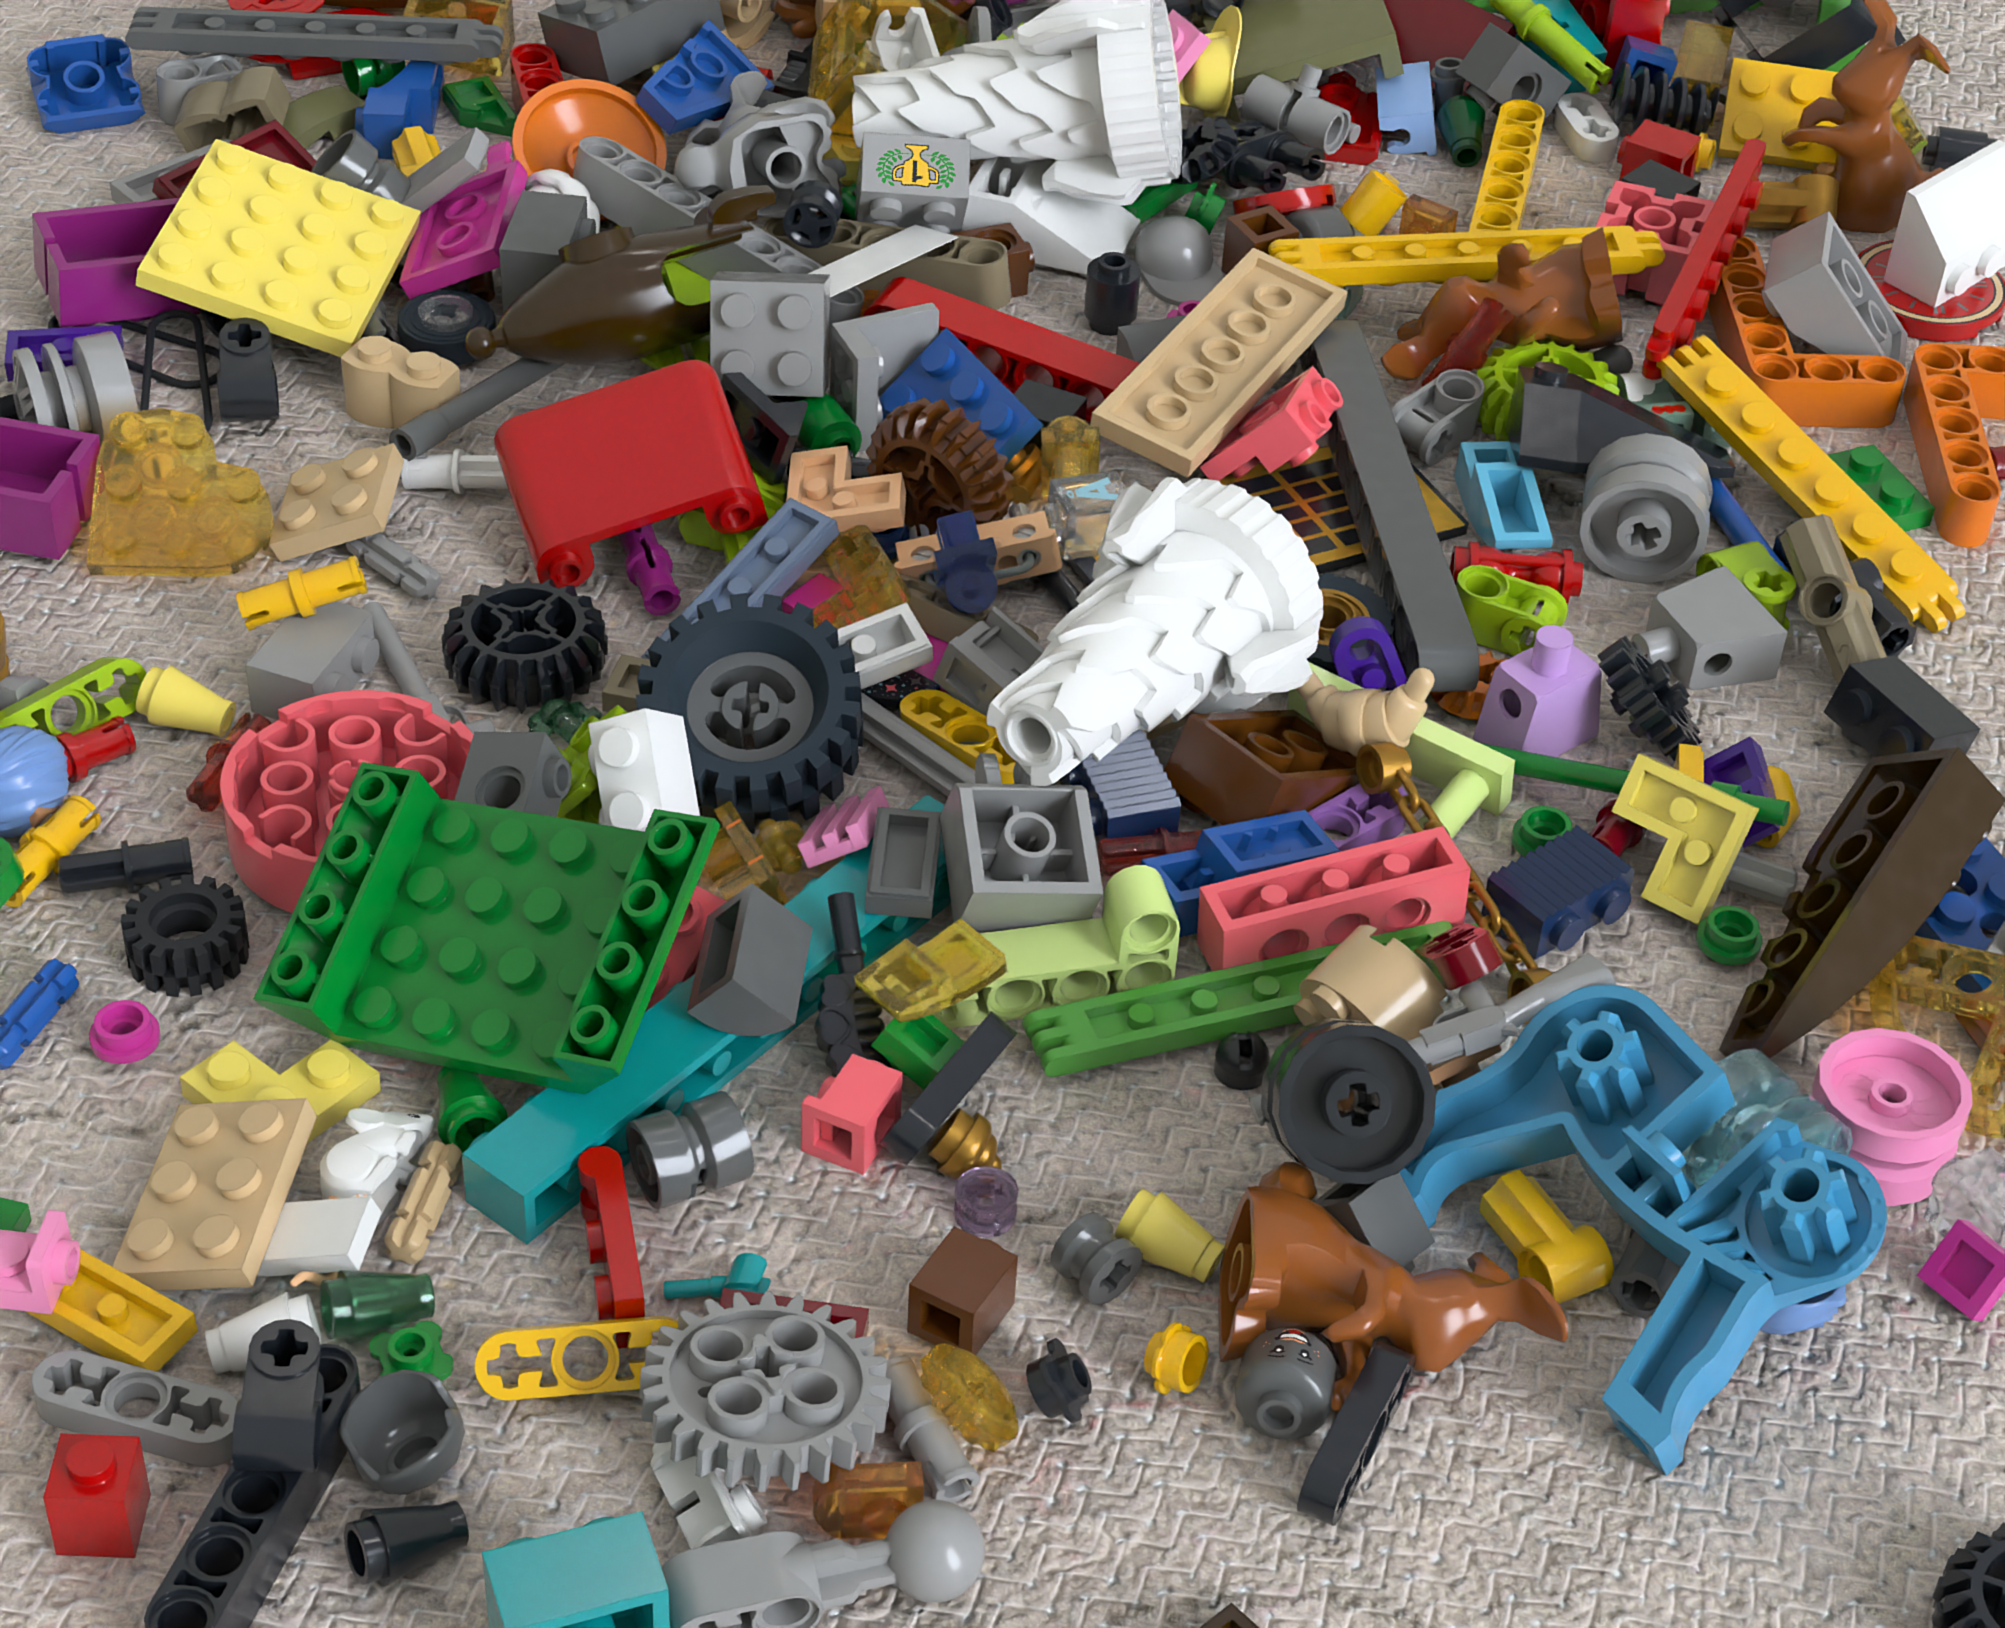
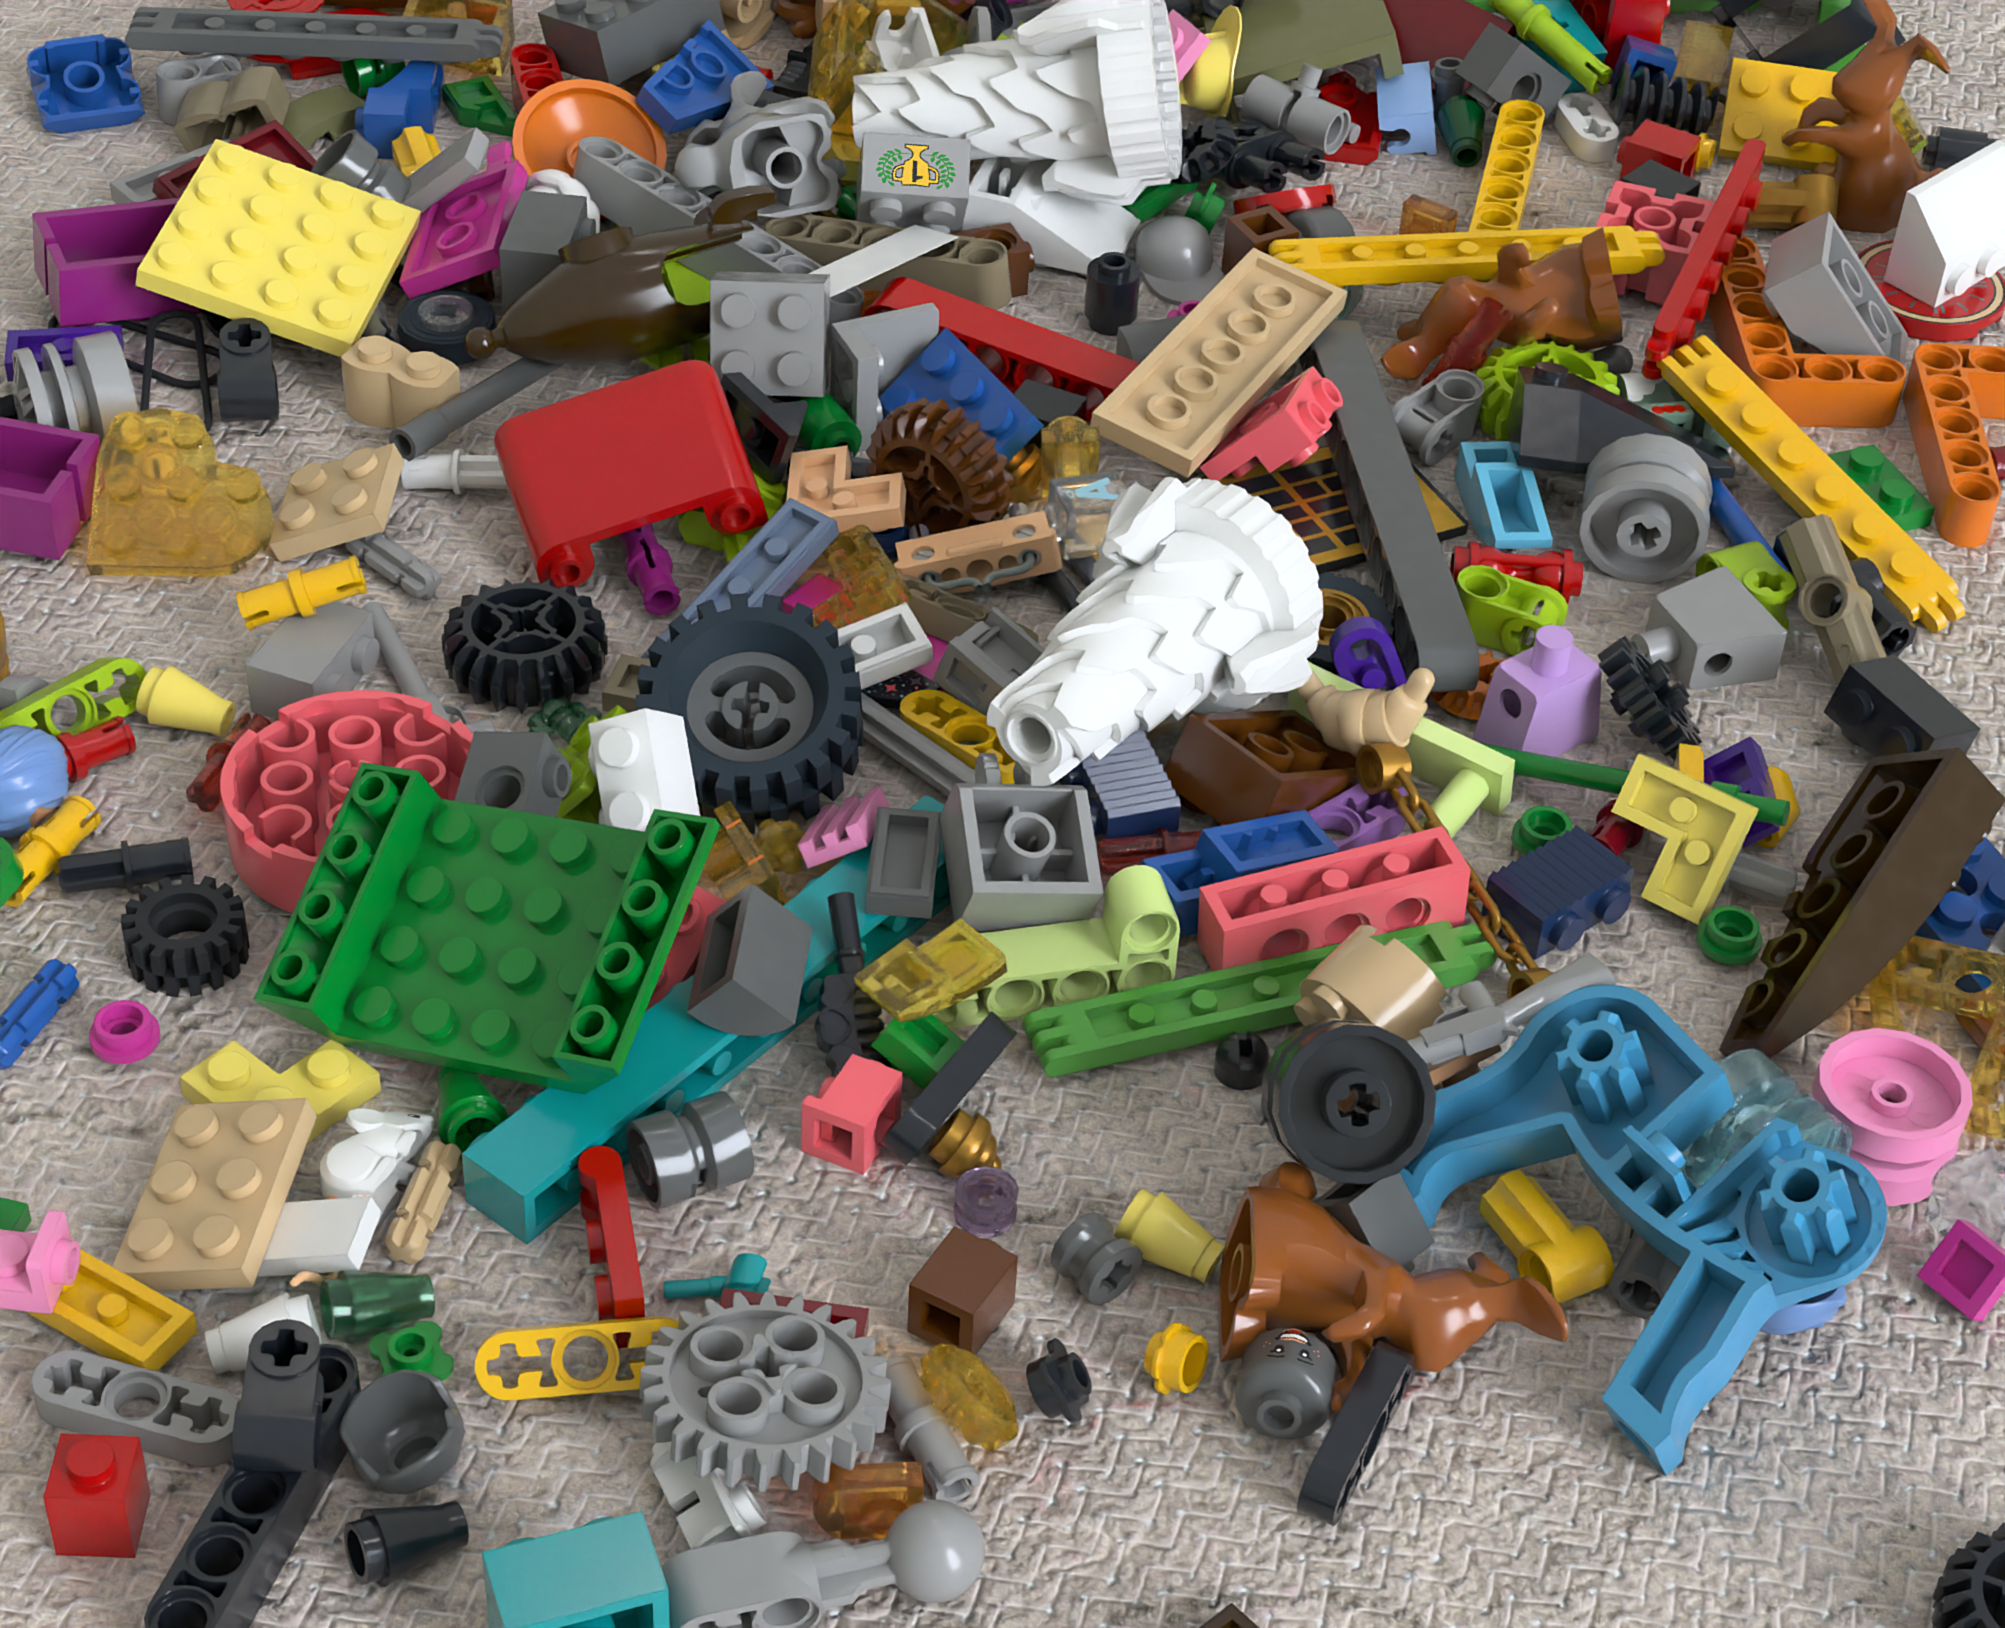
black wheel [783,180,843,248] -> none
clear blue hips [932,510,997,615] -> none
yellow piece [1339,169,1408,236] -> none
dark red beam [1414,923,1504,990] -> none

